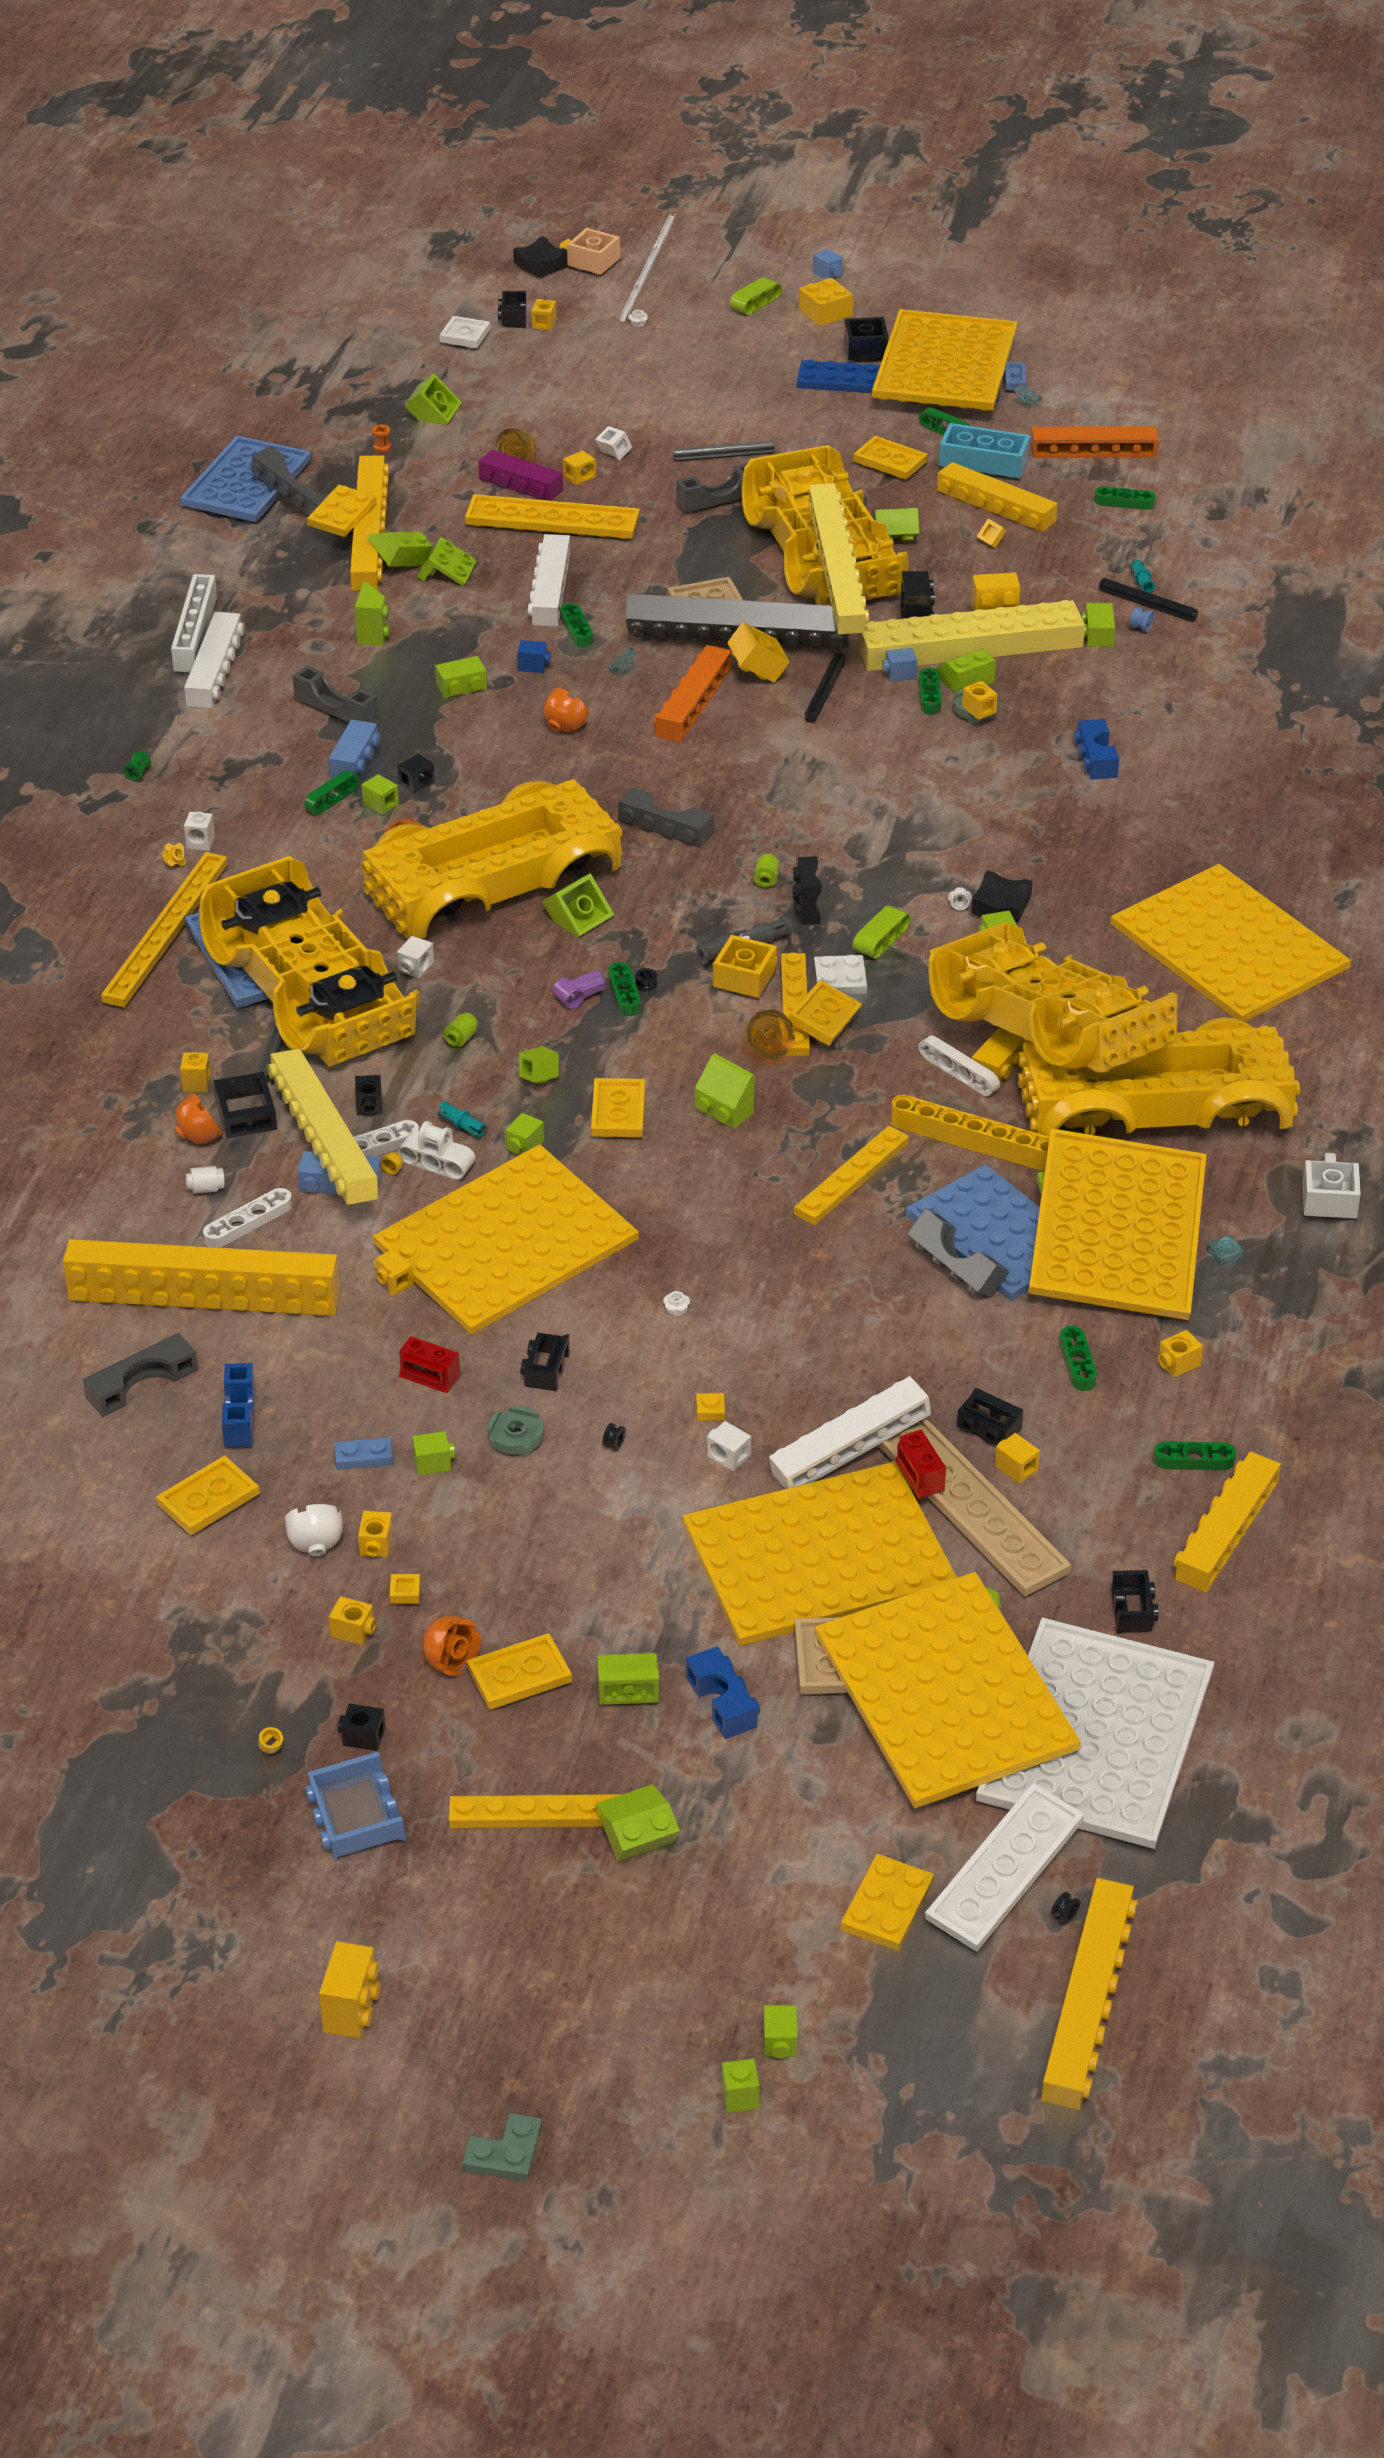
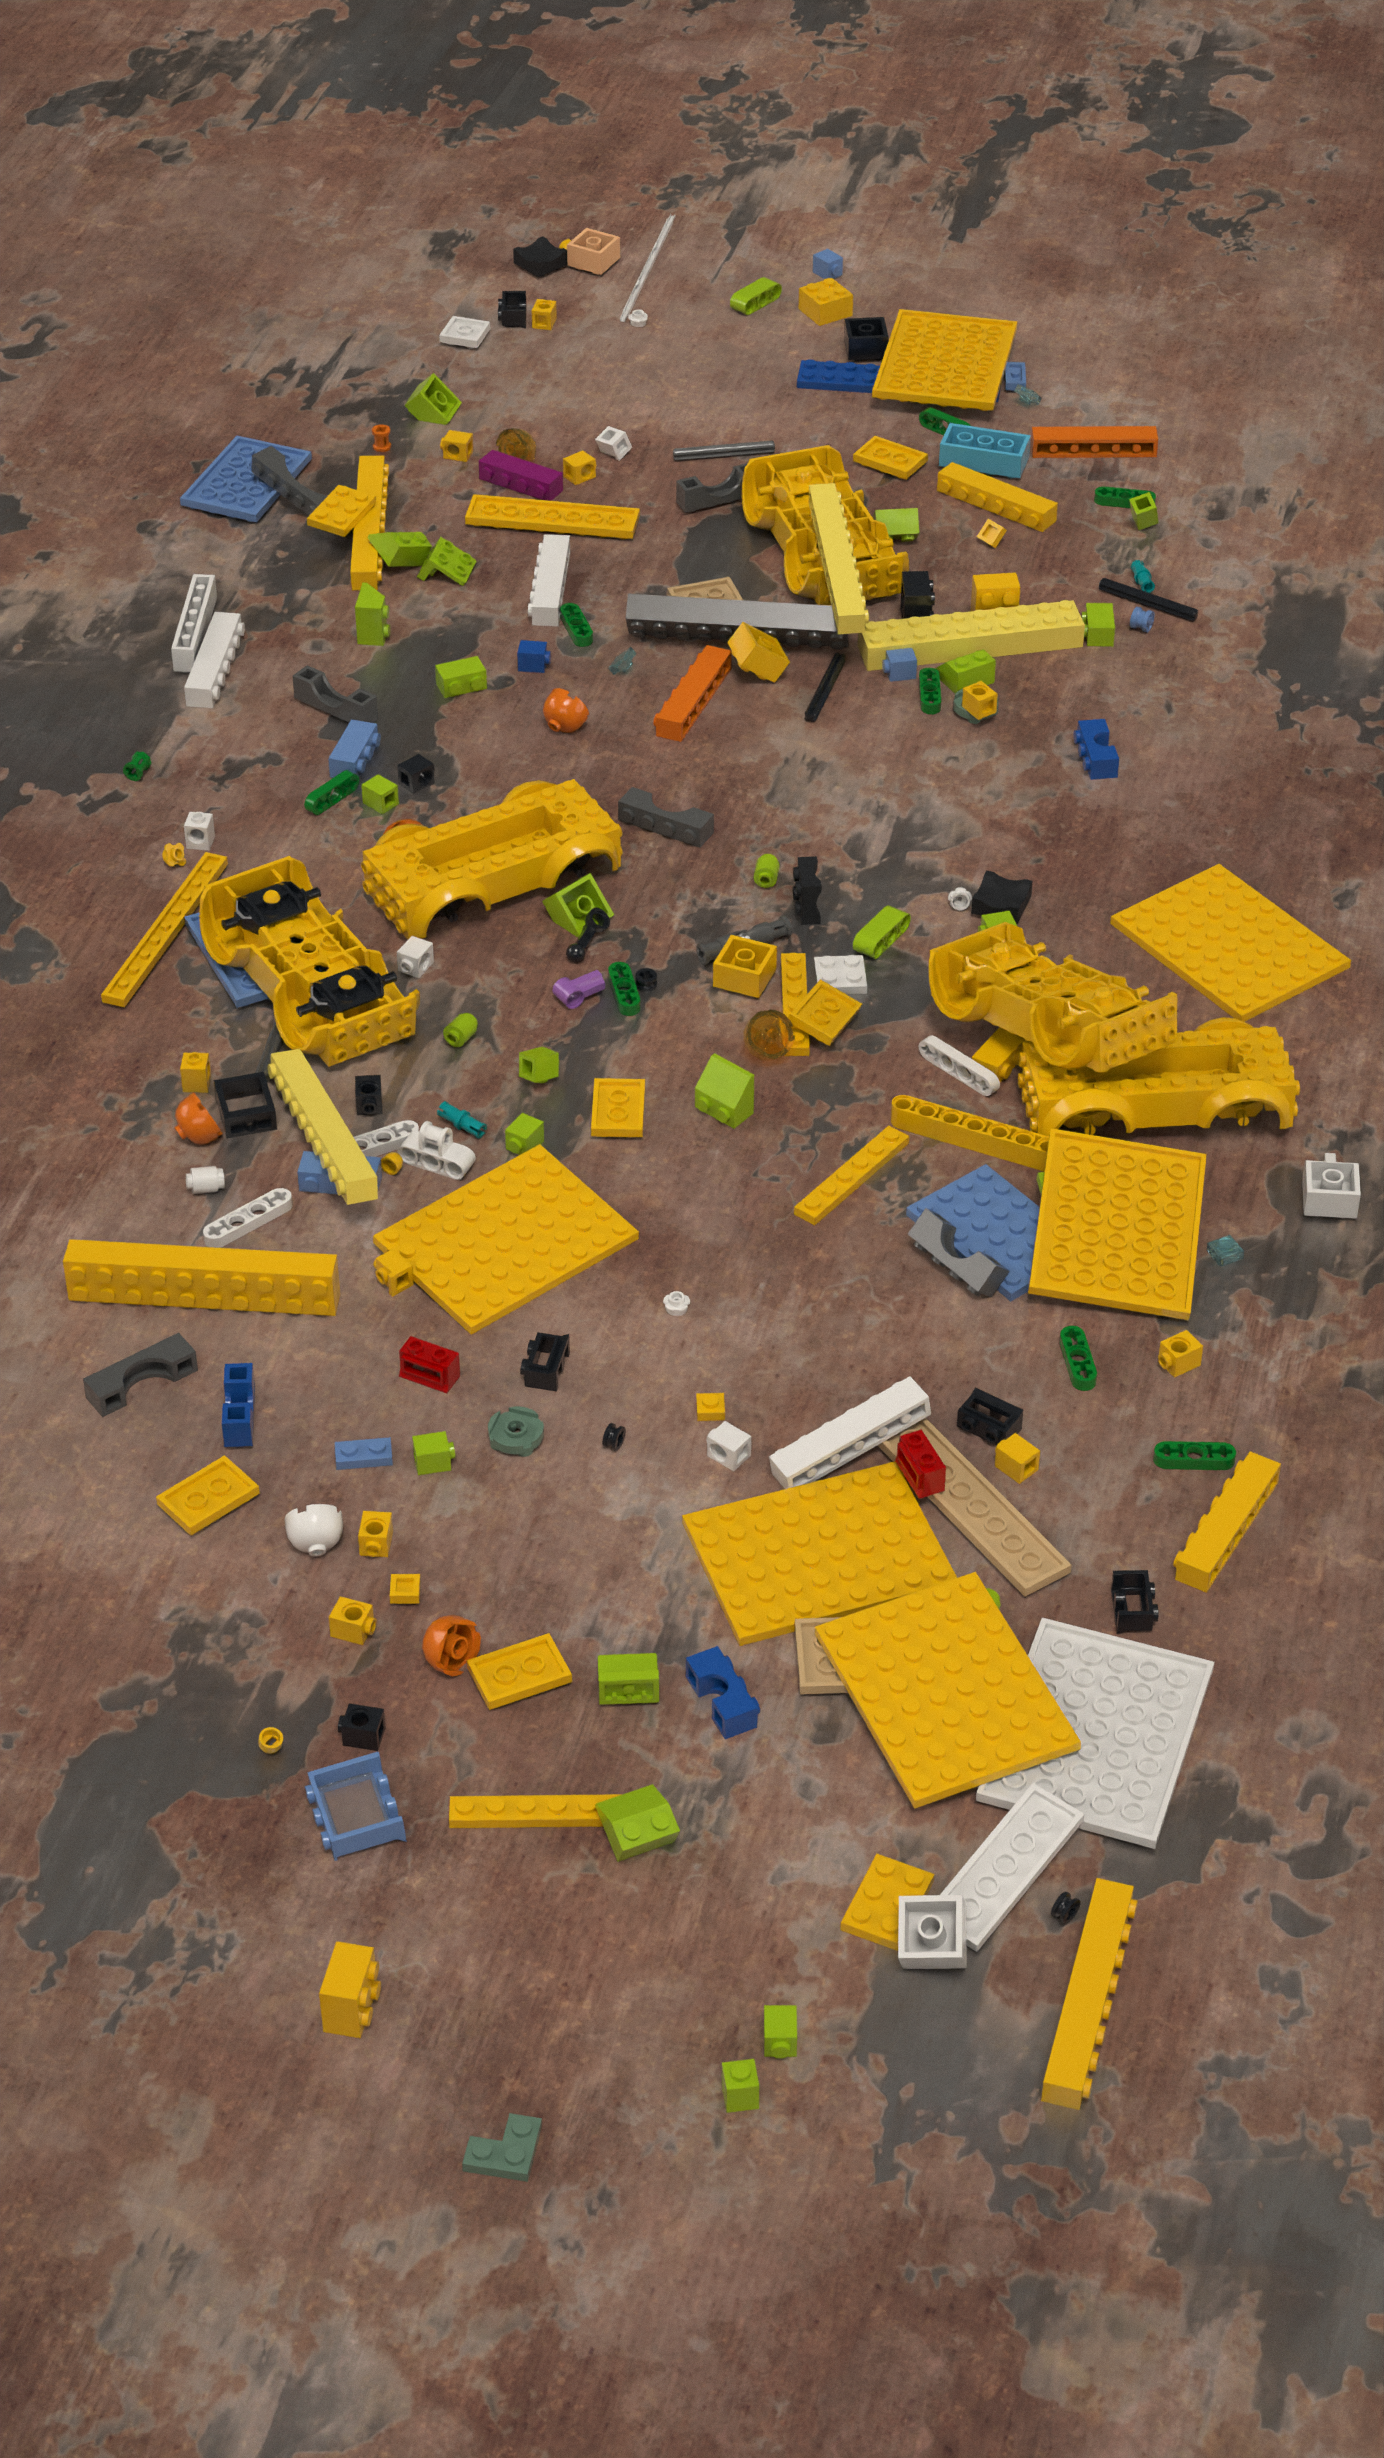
none -> yellow brick [440,430,473,462]
none -> black piece [566,908,610,963]
none -> white brick [898,1895,967,1969]
none -> lime brick [1129,492,1159,530]

